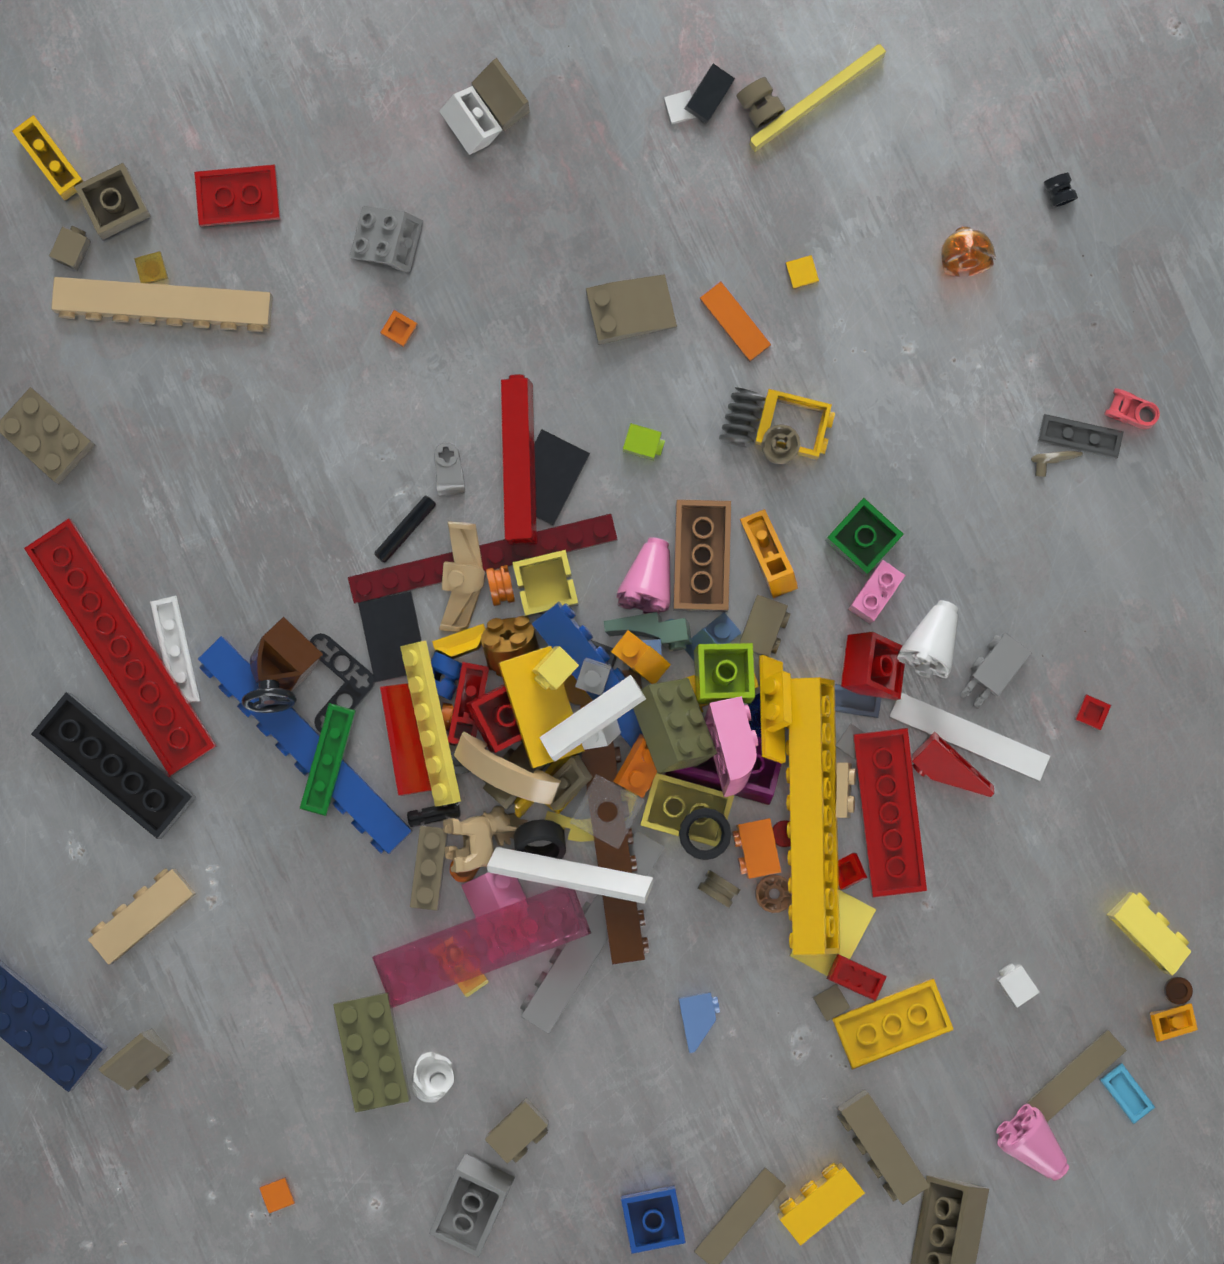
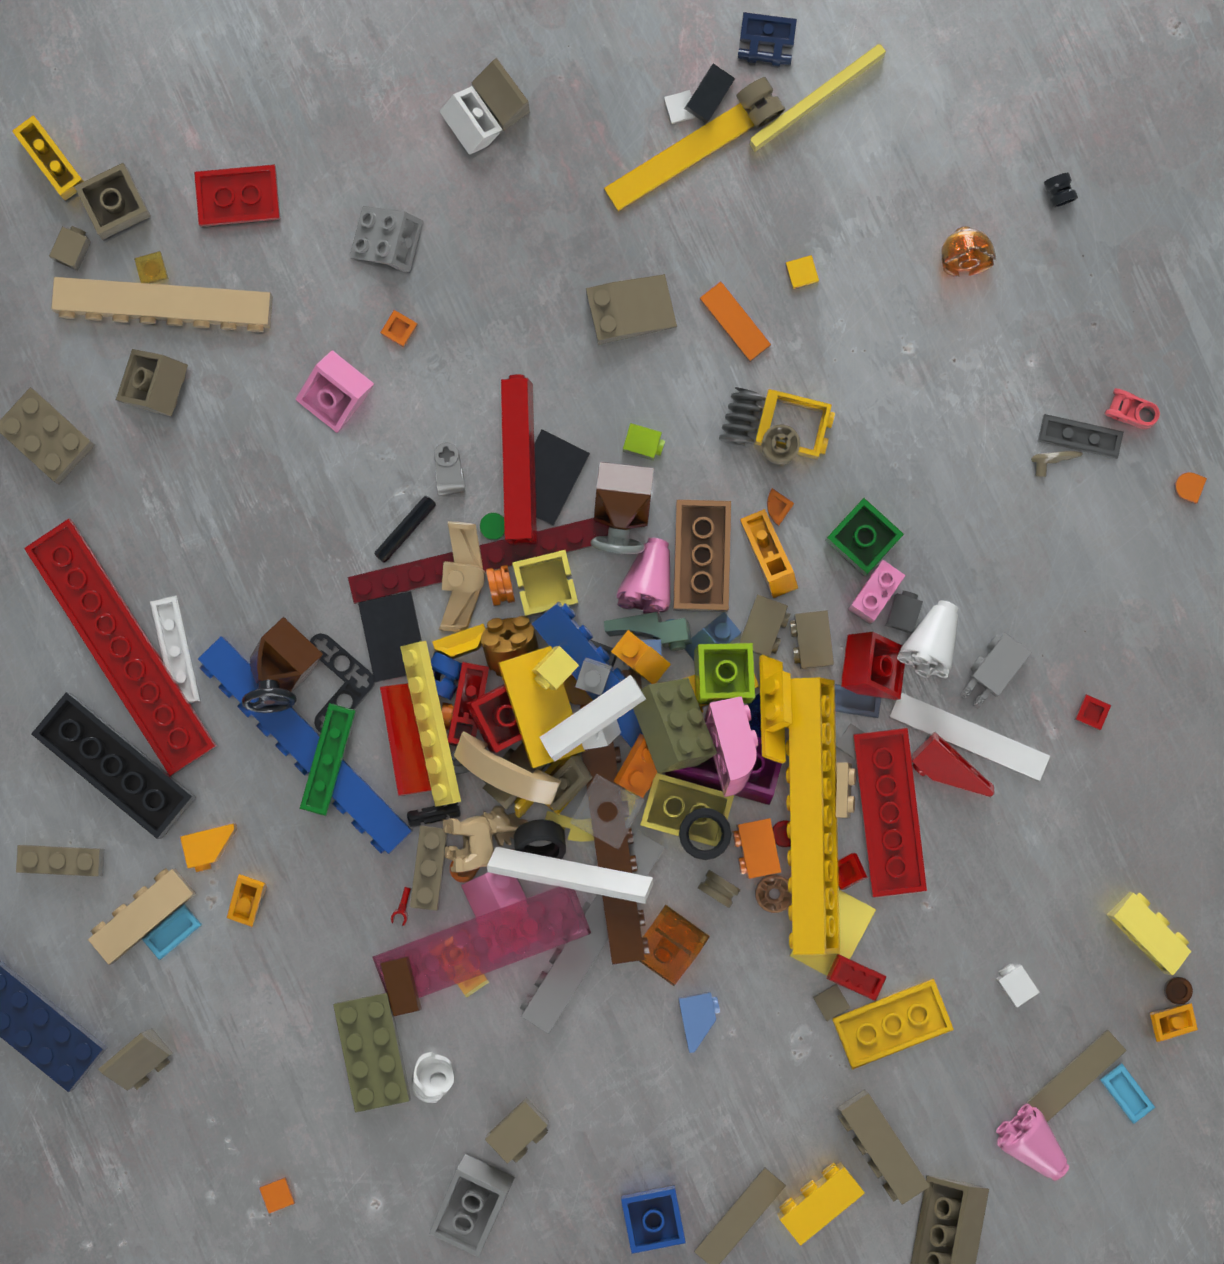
none -> dark tan brick [16,845,104,876]
none -> dark tan slope [116,349,188,416]
none -> medium azure tile [142,904,202,960]
none -> light orange slope [180,824,237,872]
none -> light orange slope [227,874,267,927]
none -> bright pink slope [295,350,374,433]
none -> reddish brown tile [380,956,422,1016]
none -> red hand [391,887,411,926]
none -> green tile [480,513,505,540]
none -> reddish brown piece [591,462,654,554]
none -> yellow tile [604,103,755,212]
none -> clear orange slope [639,905,710,986]
none -> dark blue plate [737,12,797,67]
none -> orange tile [767,488,794,526]
none -> dark tan brick [790,610,834,669]
none -> dark grey brick [885,590,923,634]
none -> orange tile [1175,472,1207,504]

